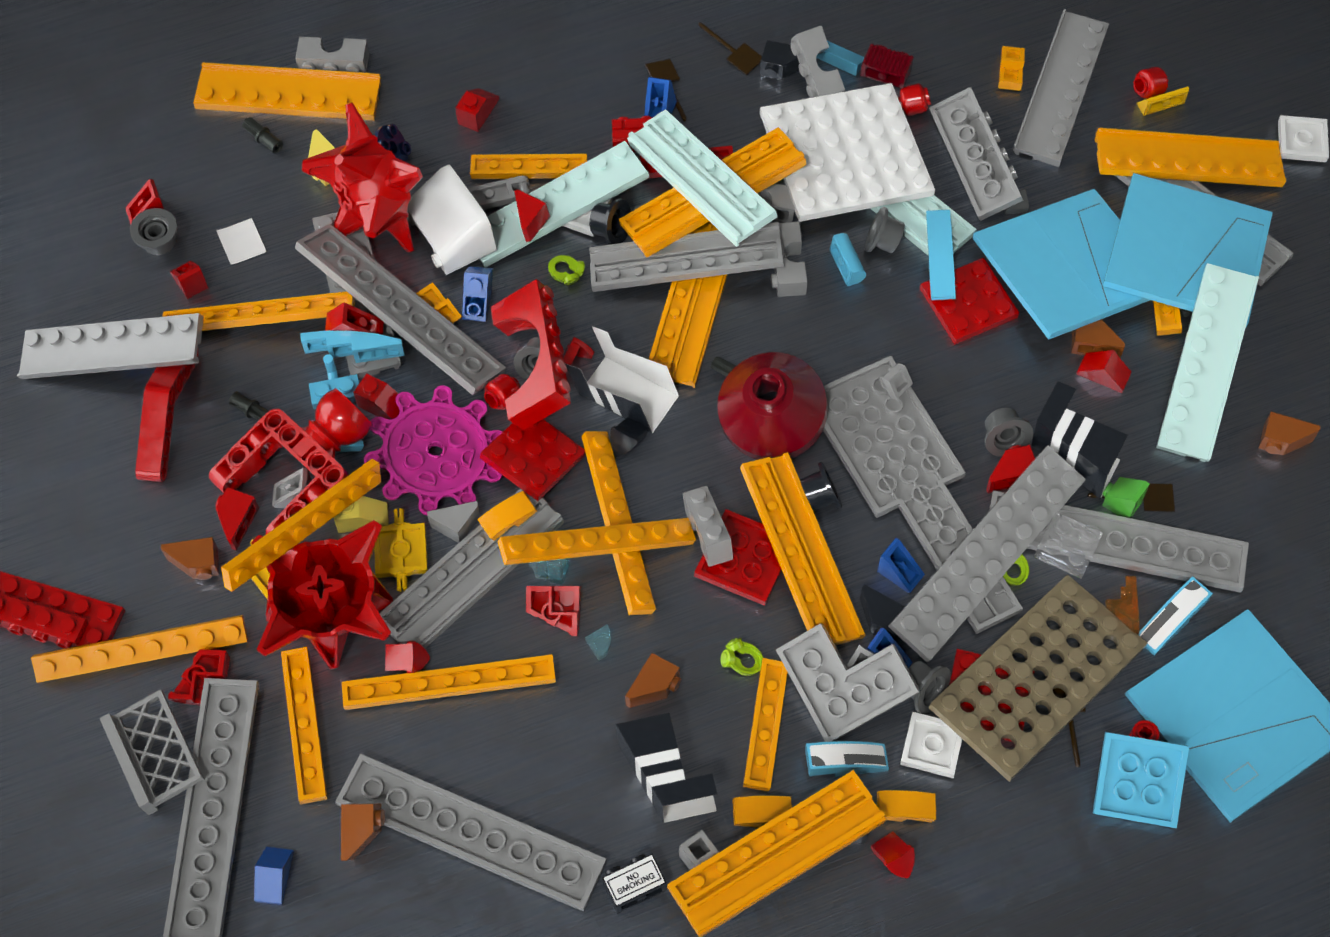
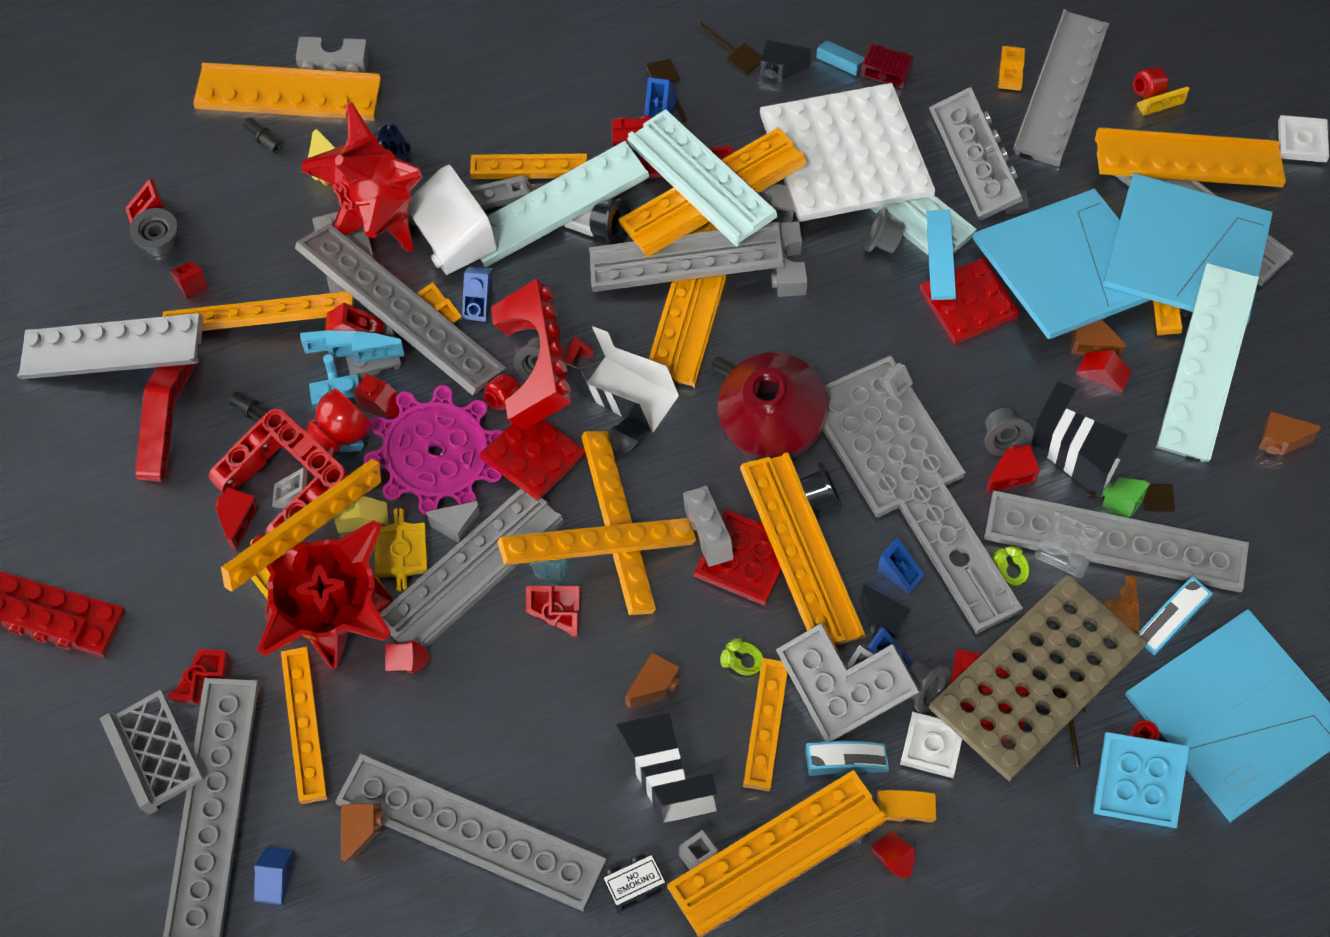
light orange plate [31,615,248,683] -> none
dark orange slope [161,537,219,580] -> none
white sticker [216,218,267,265] -> none
light orange plate [342,654,556,710] -> none
red slope [455,88,500,132] -> none
light orange slope [477,491,537,541] -> none
red slope [514,190,550,242] -> none
lime piece [548,255,585,286] -> none
clear light blue tile [585,625,611,661] -> none
light orange slope [732,796,792,827] -> none
light grey arch [791,25,845,98] -> none
medium azure brick [829,233,866,287] -> none
light grey plate [888,445,1086,662] -> none
red head [898,83,931,116] -> none

